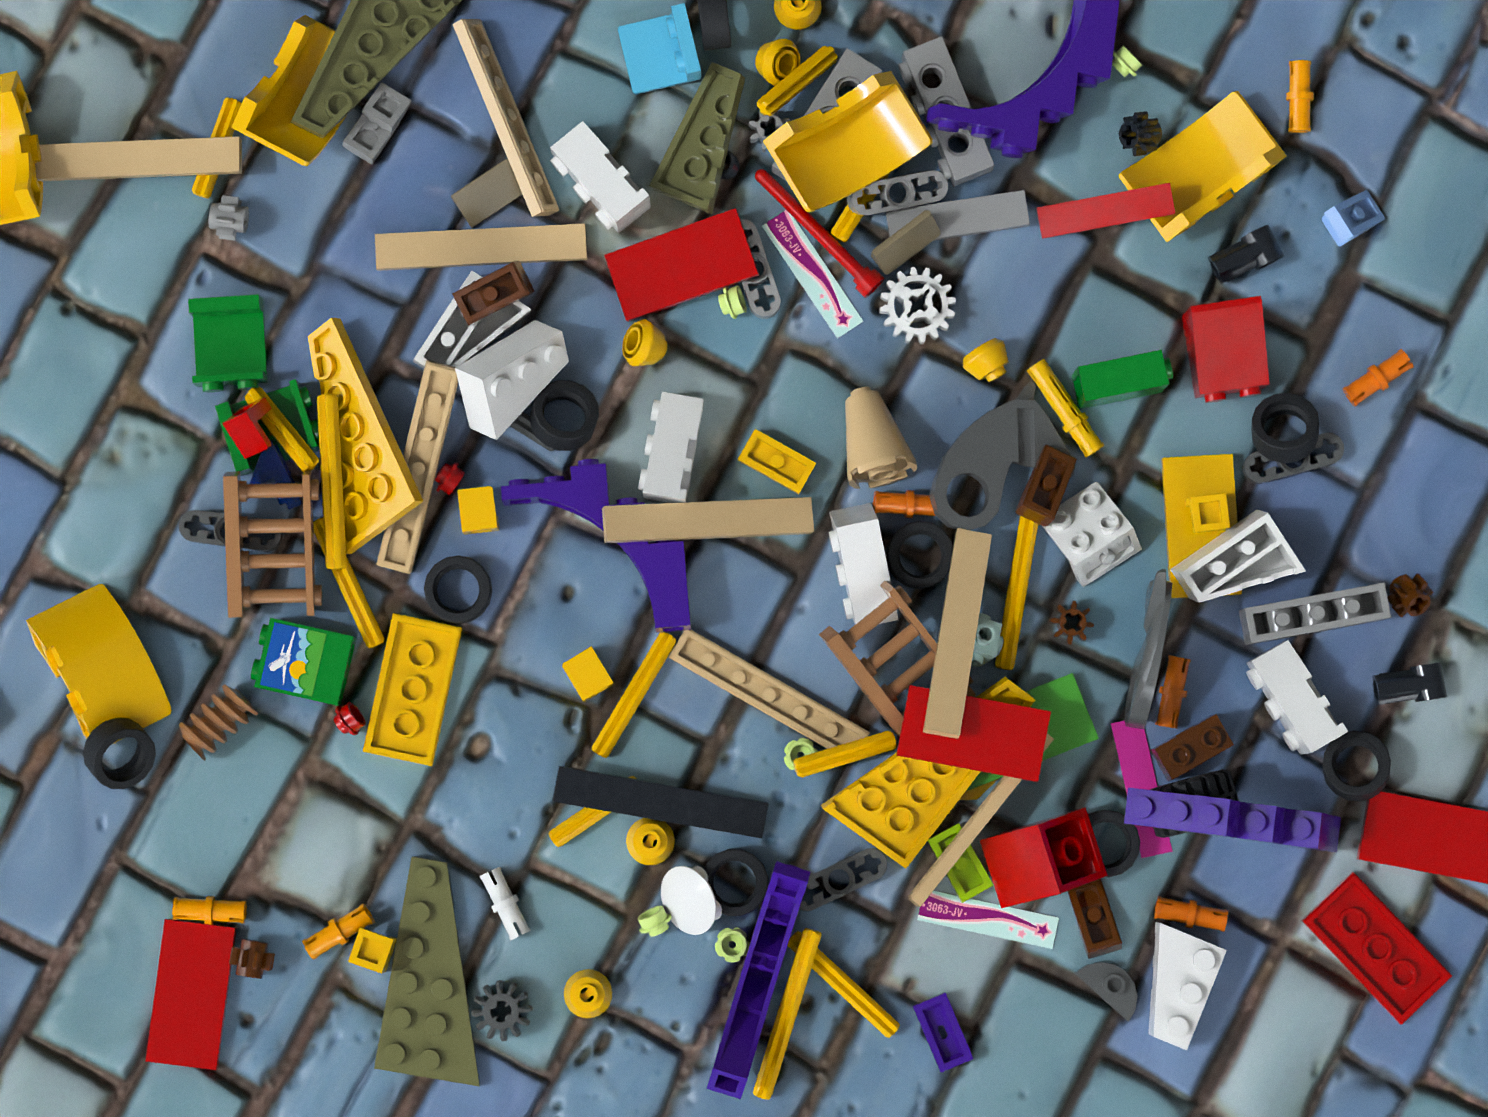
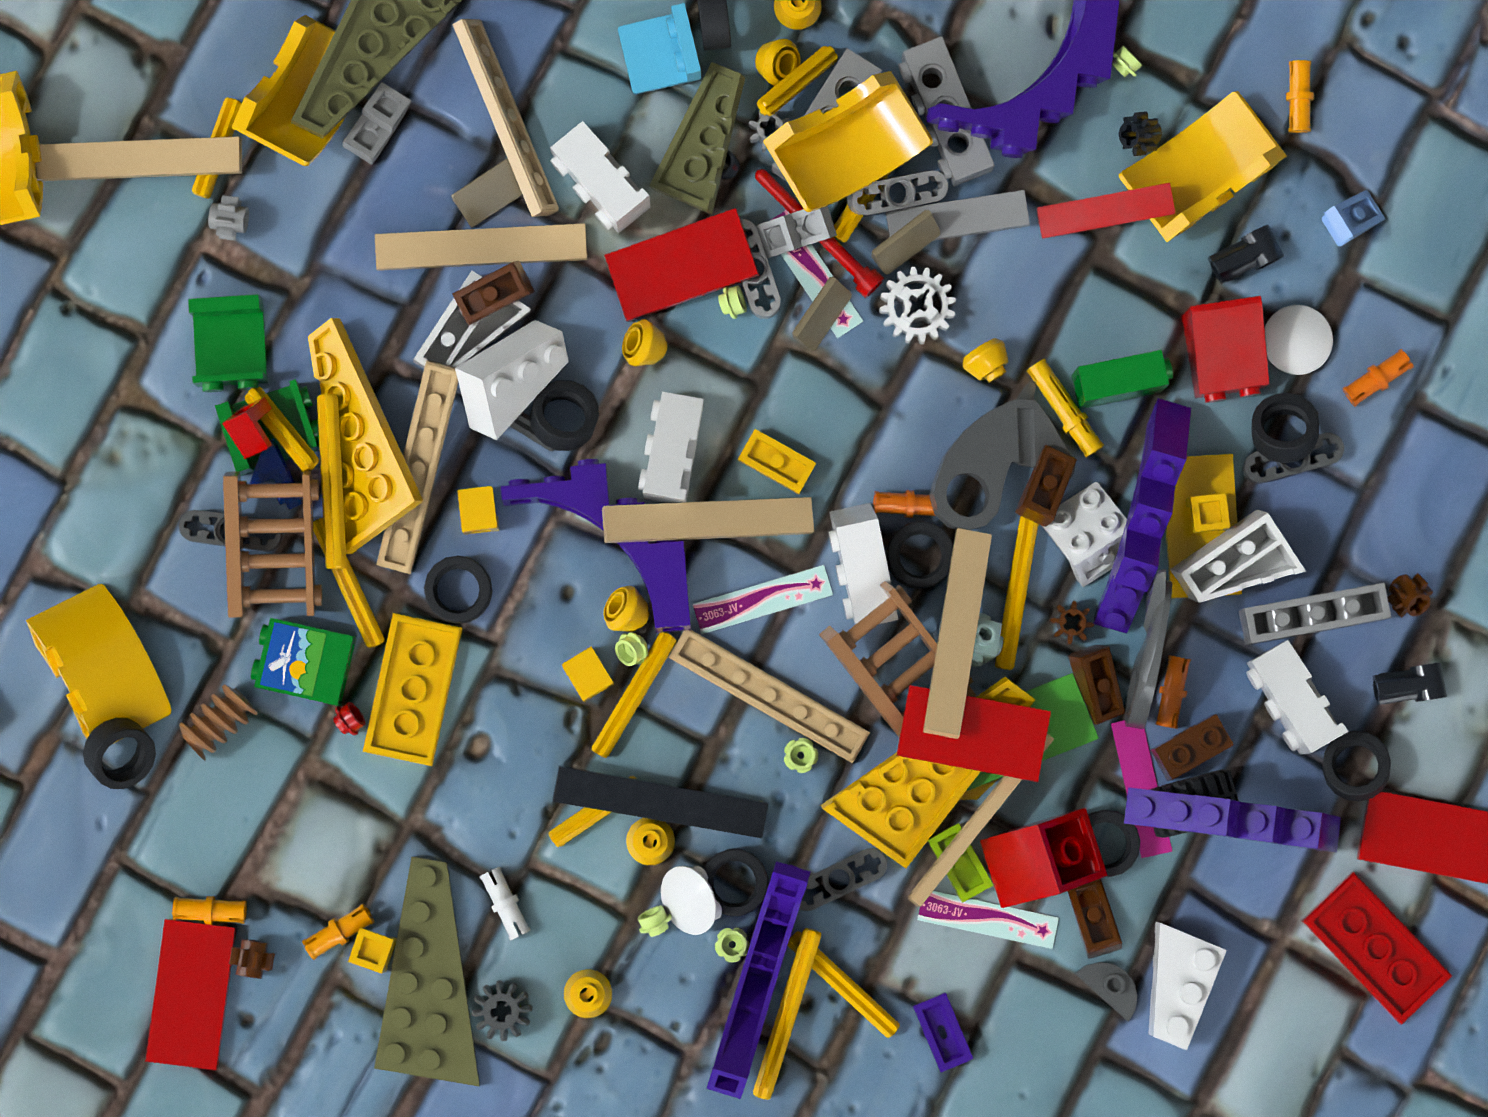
red plate [435,462,465,495] -> none
yellow axle [793,731,897,778] -> none
tan cone [845,387,917,489] -> none
orange pin [1154,896,1229,932] -> none
none -> yellow cone [603,585,649,632]
none -> yellowish green plate [615,632,648,666]
none -> sticker [693,565,833,634]
none -> light grey slope [756,206,837,258]
none -> dark tan slope [792,276,852,351]
none -> reddish brown slope [1068,645,1125,725]
none -> dark purple arch [1093,398,1191,634]
none -> white dish [1264,305,1333,375]

